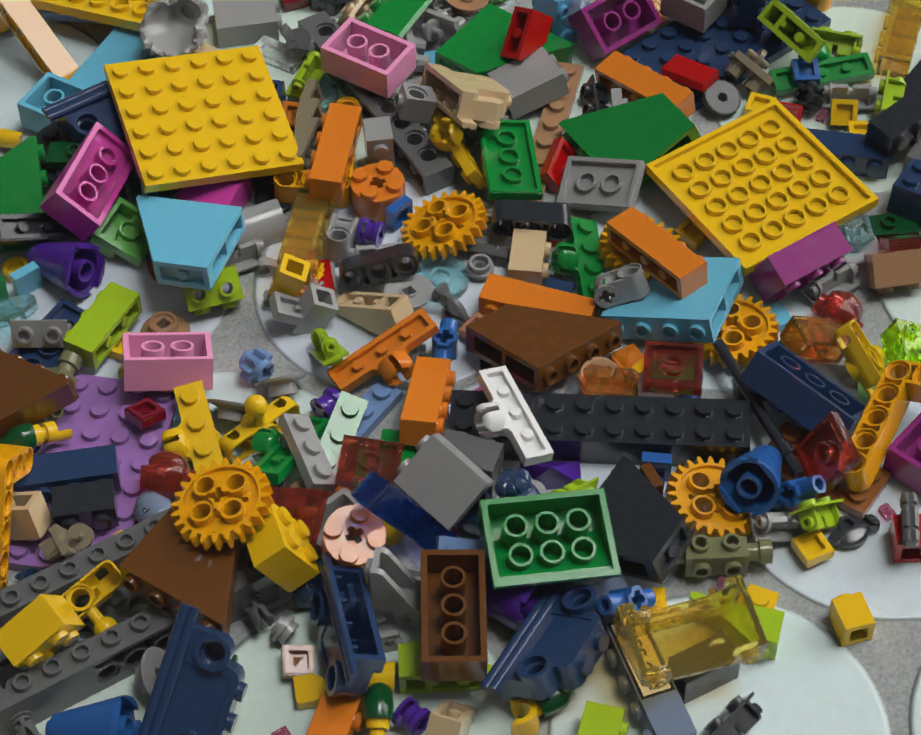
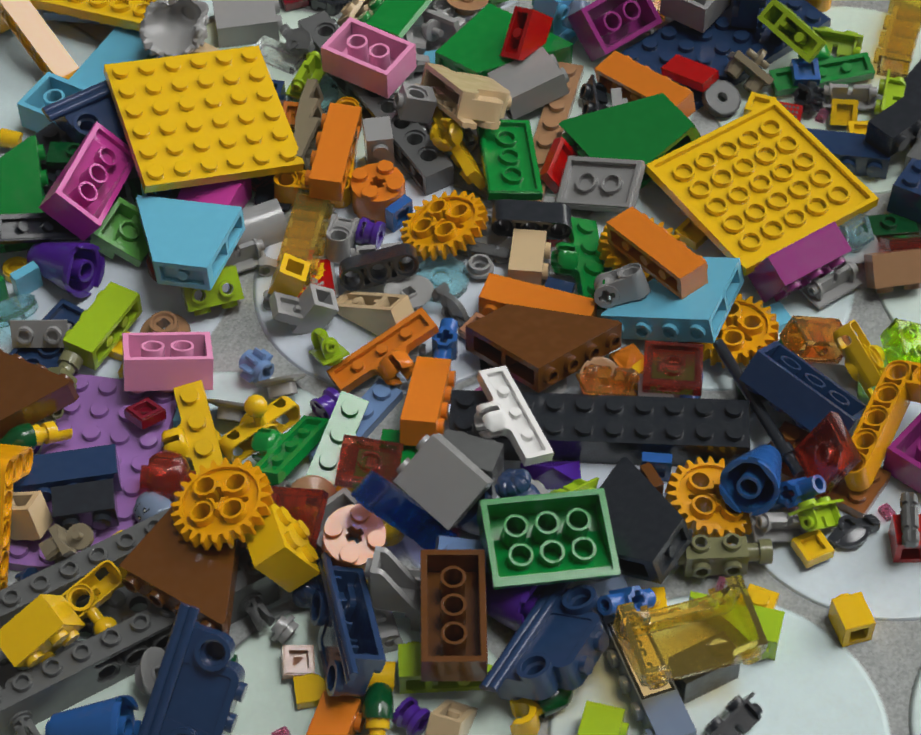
light grey plate [278,413,339,492] -> none
clear red plant [811,290,864,342] -> none

